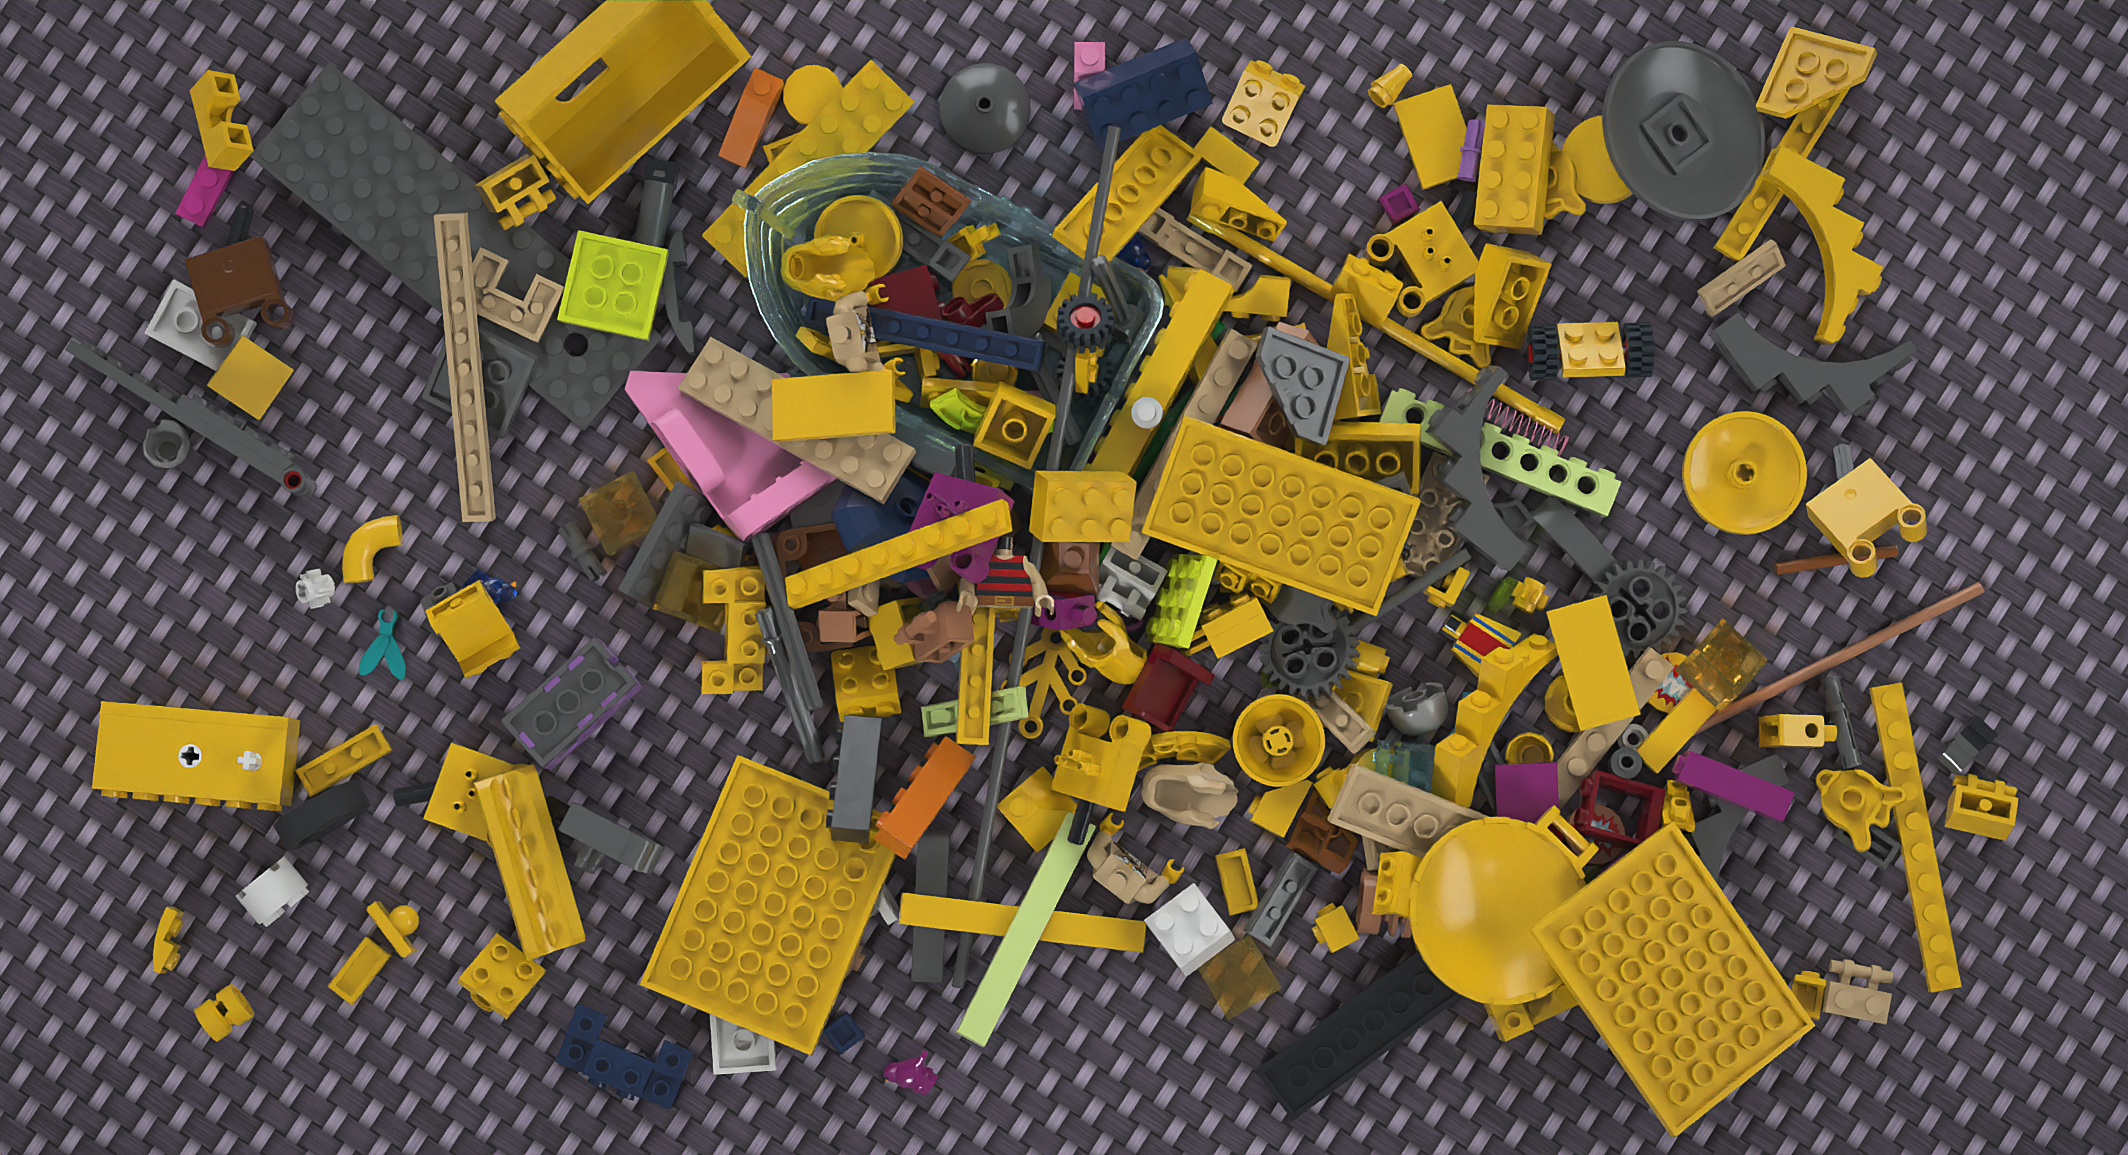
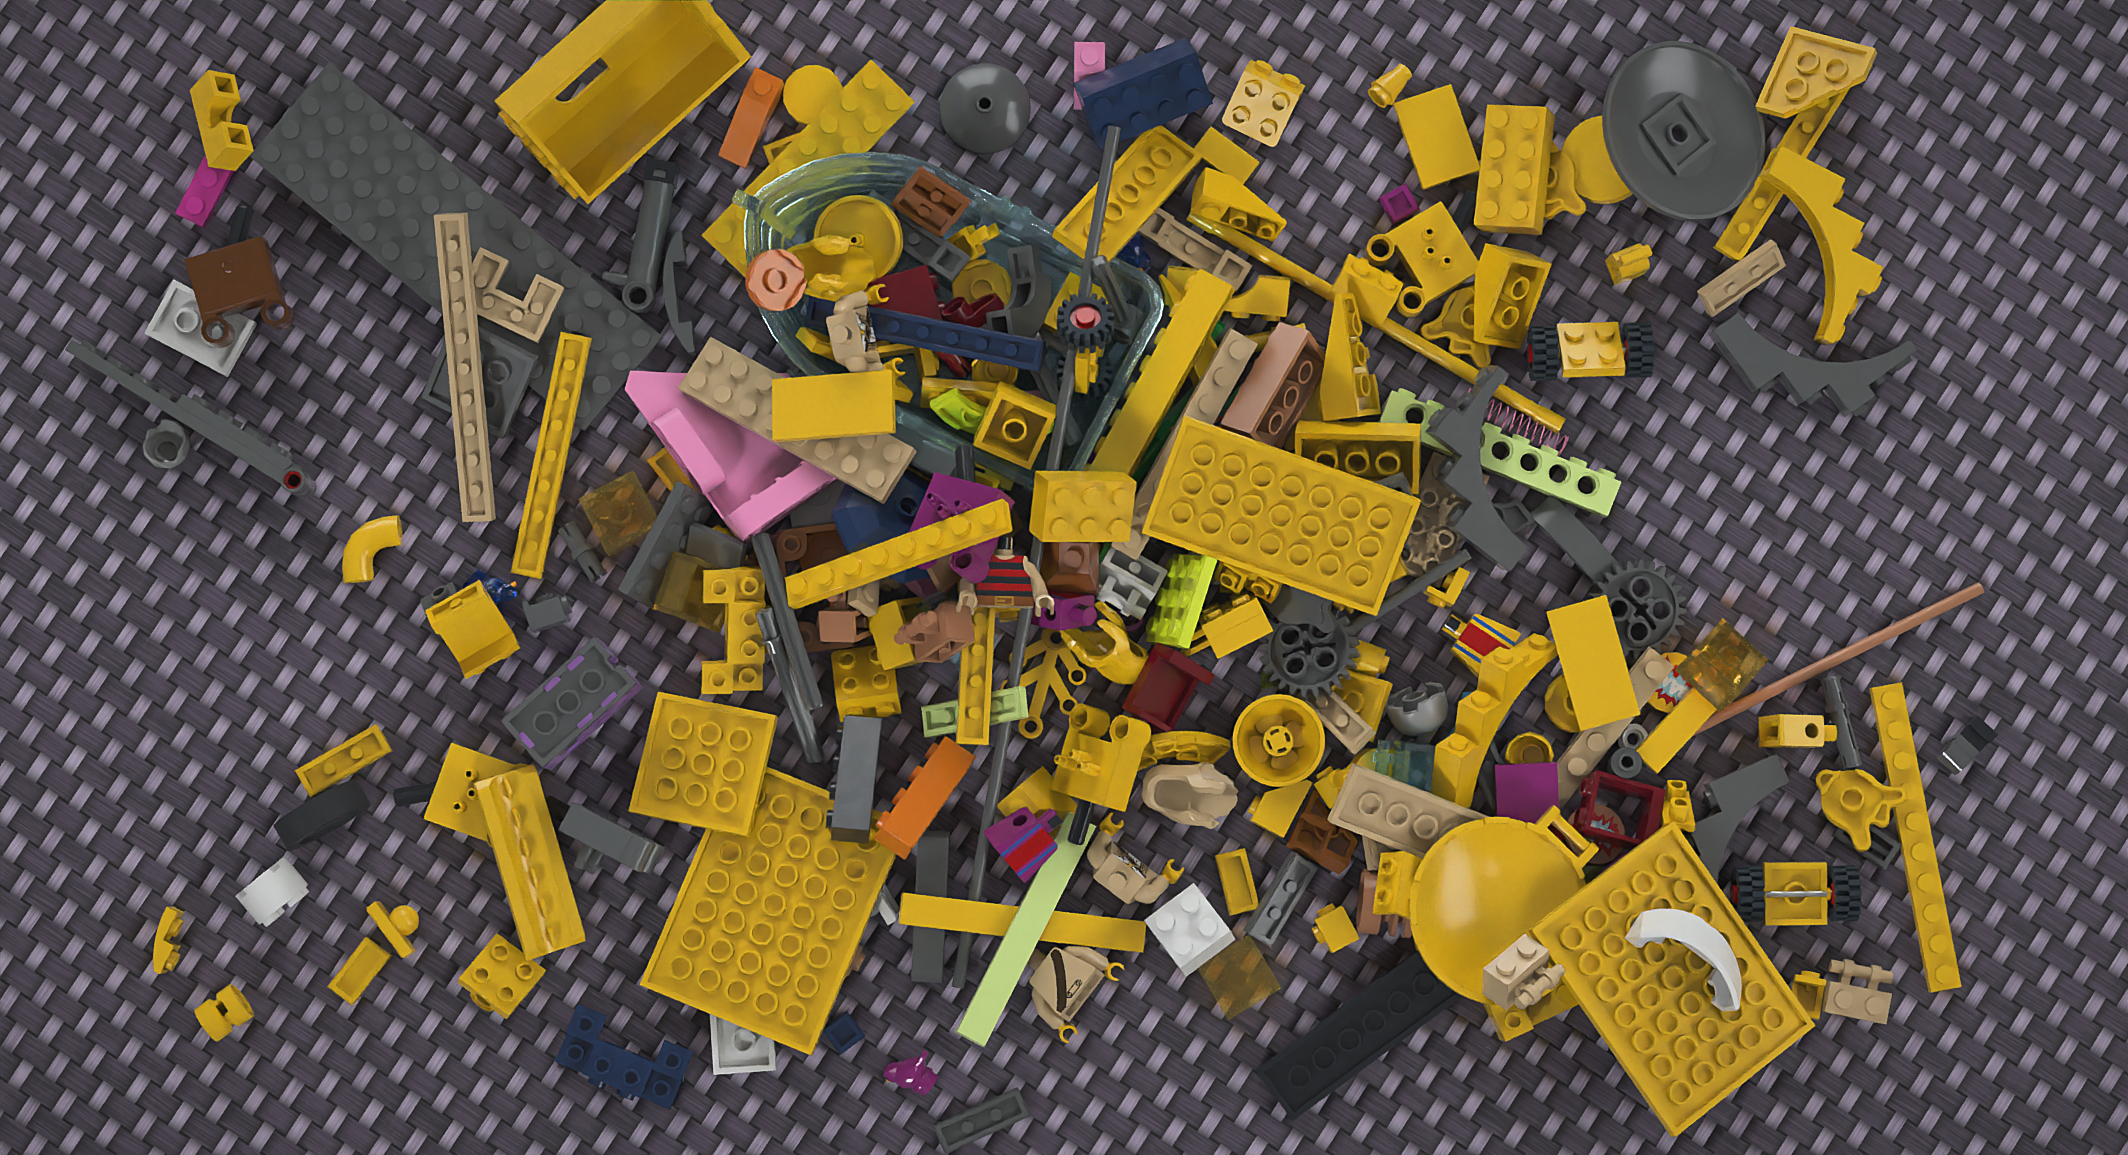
yellow piece [92,701,300,812] -> none
yellow tile [207,335,294,420] -> none
white gear [296,569,335,609] -> none
teal piece [358,609,406,680] -> none
yellow brick [474,154,556,231] -> none
neon yellow plate [557,230,669,341] -> none
white plate [1131,397,1163,429] -> none
plate [1255,326,1350,447] -> none
medium lavender axle [1457,119,1485,182] -> none
clear neon green tile [1486,576,1519,613] -> none
yellow gear [1509,577,1549,615] -> none
magenta brick [1672,751,1795,822] -> none
yellow dish [1682,411,1807,535] -> none
dark orange piece [1774,544,1898,575] -> none
yellow piece [1806,443,1928,578] -> none
yellow brick [1944,773,2019,841] -> none
none -> yellow tile [510,331,592,579]
none -> dark grey brick [521,593,572,634]
none -> yellow plate [628,692,778,838]
none -> orange tile [745,249,806,311]
none -> dark grey tile [933,1087,1031,1154]
none -> magenta torso [983,807,1063,883]
none -> tan torso [1027,946,1125,1043]
none -> tan brick [1482,934,1565,1010]
none -> yellow piece [1605,243,1652,286]
none -> white windscreen [1625,909,1742,1011]
none -> plate [1730,862,1862,926]

